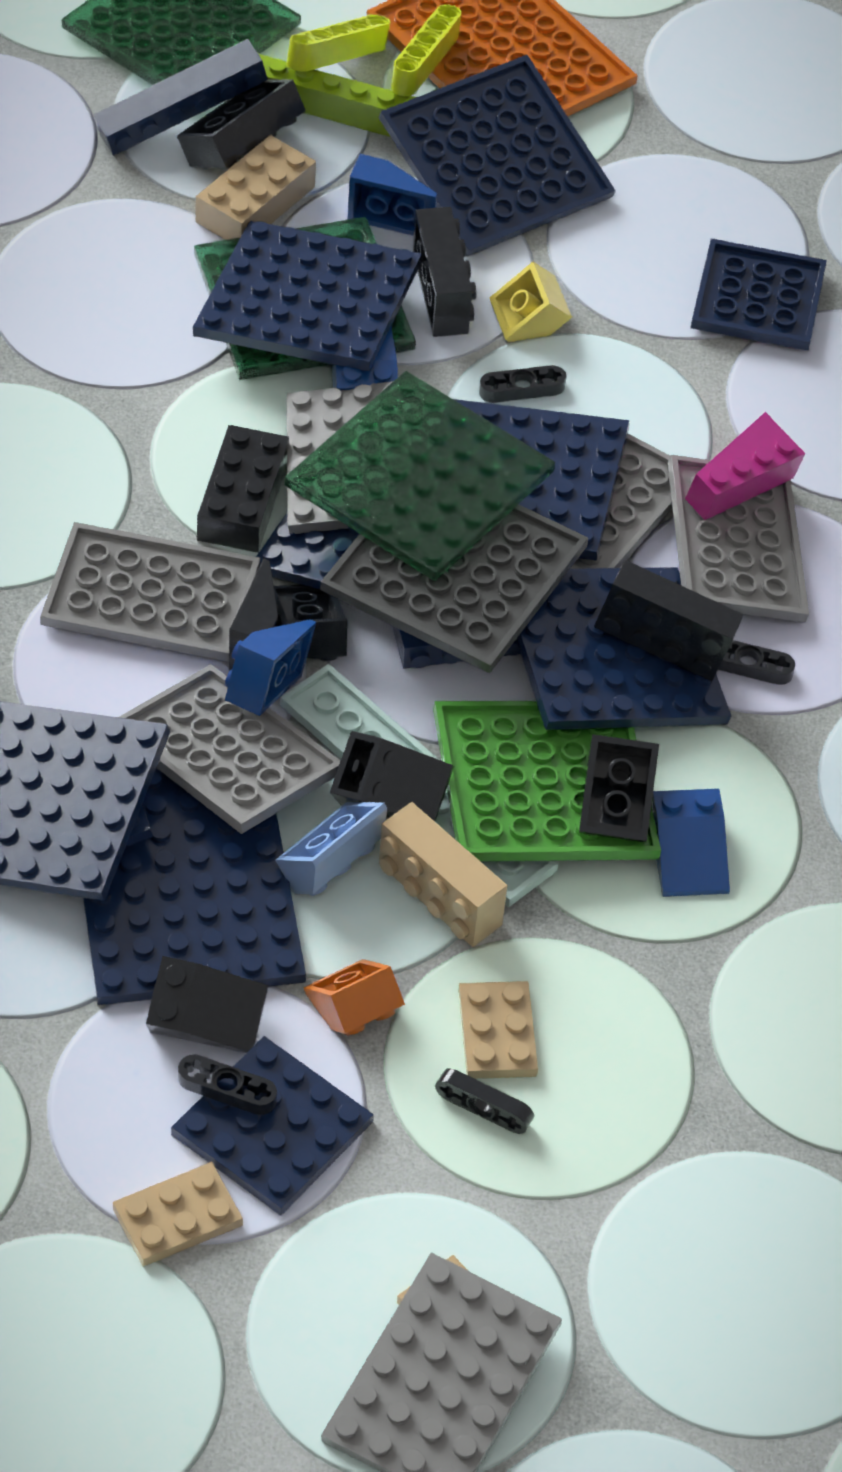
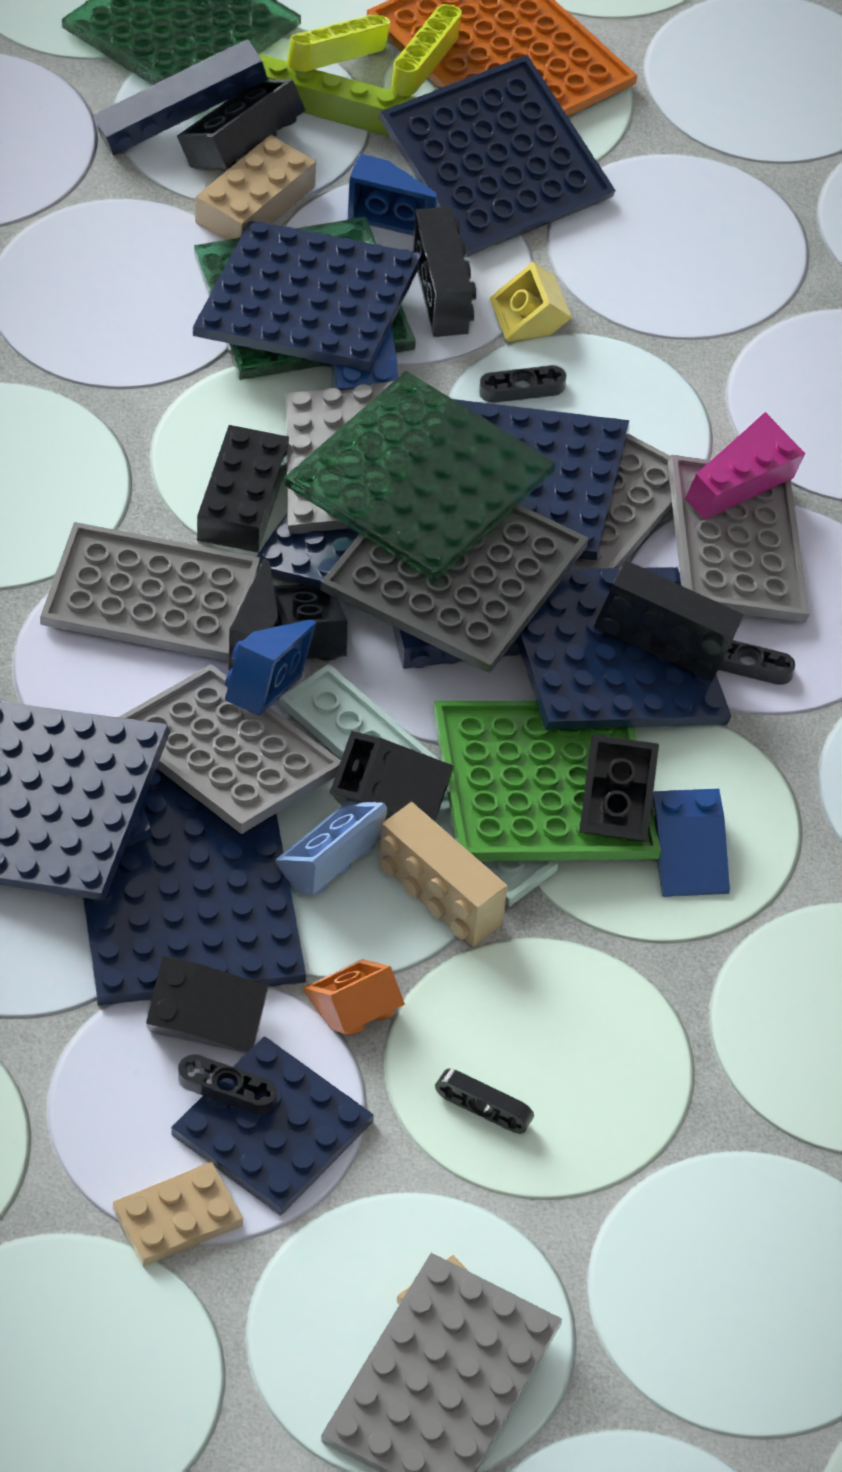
tan plate [458,981,538,1079] -> none
dark blue plate [690,238,827,351] -> none

